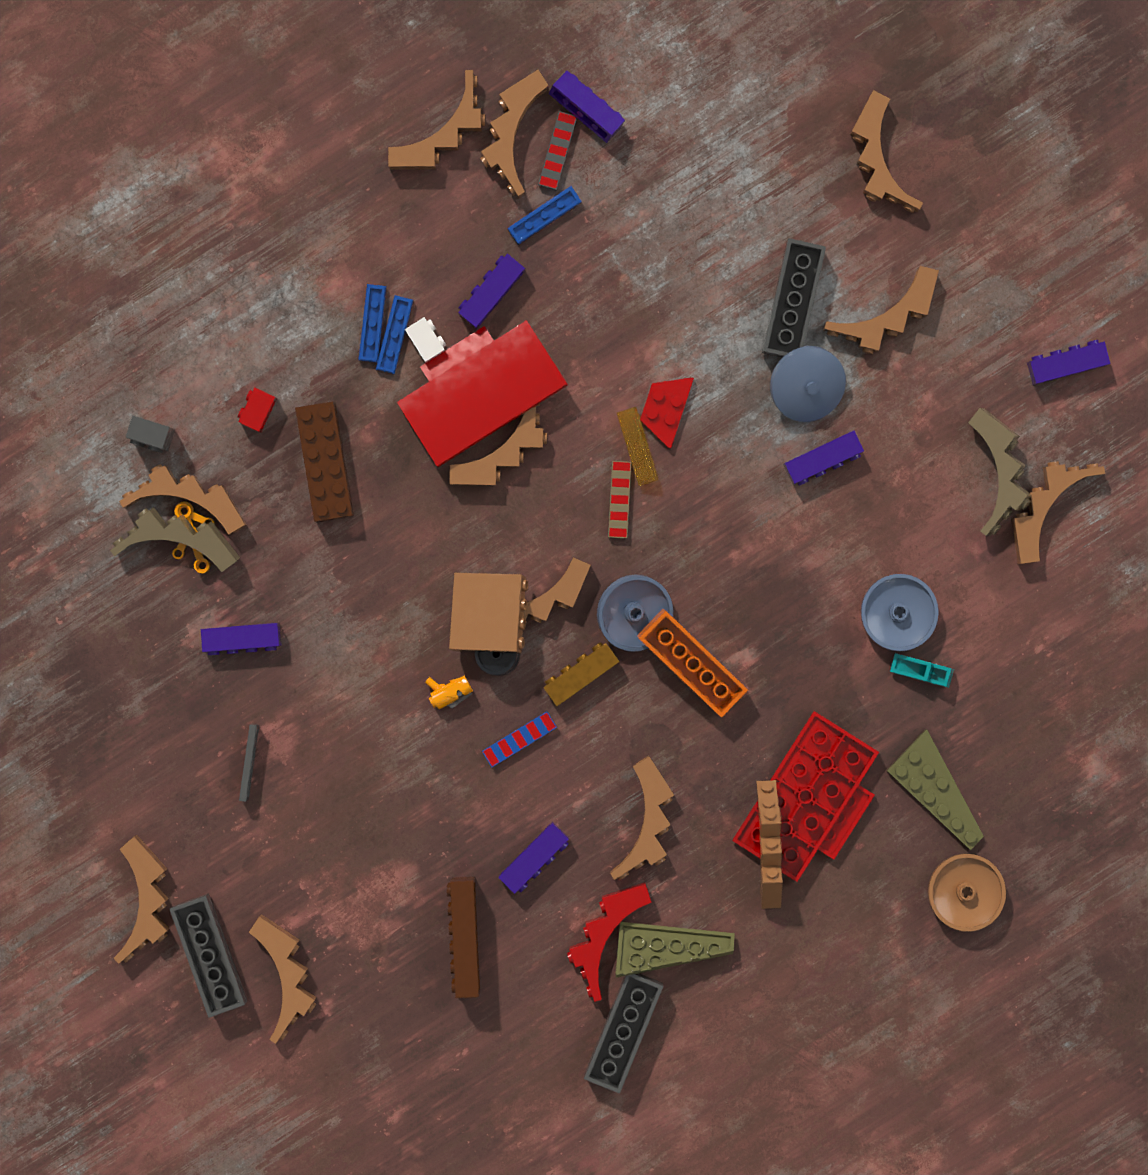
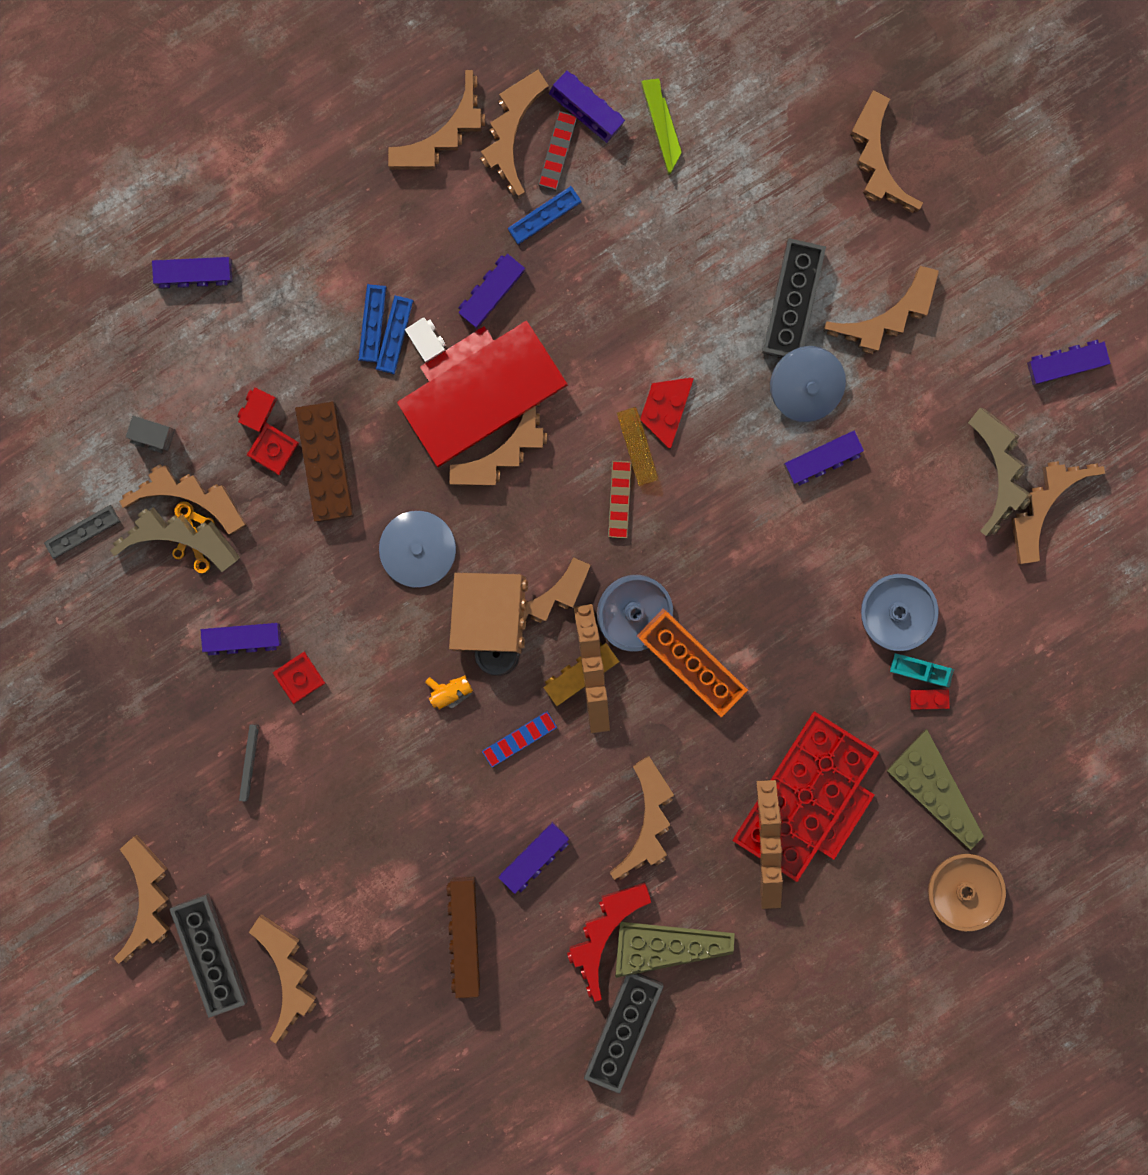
none -> dark grey tile [44,505,121,559]
none -> dark purple brick [152,257,232,289]
none -> red plate [247,423,299,475]
none -> red plate [272,651,326,704]
none -> sand blue dish [379,511,456,587]
none -> medium nougat arch [573,604,610,733]
none -> lime wedge [641,79,682,175]
none -> red plate [910,689,950,710]

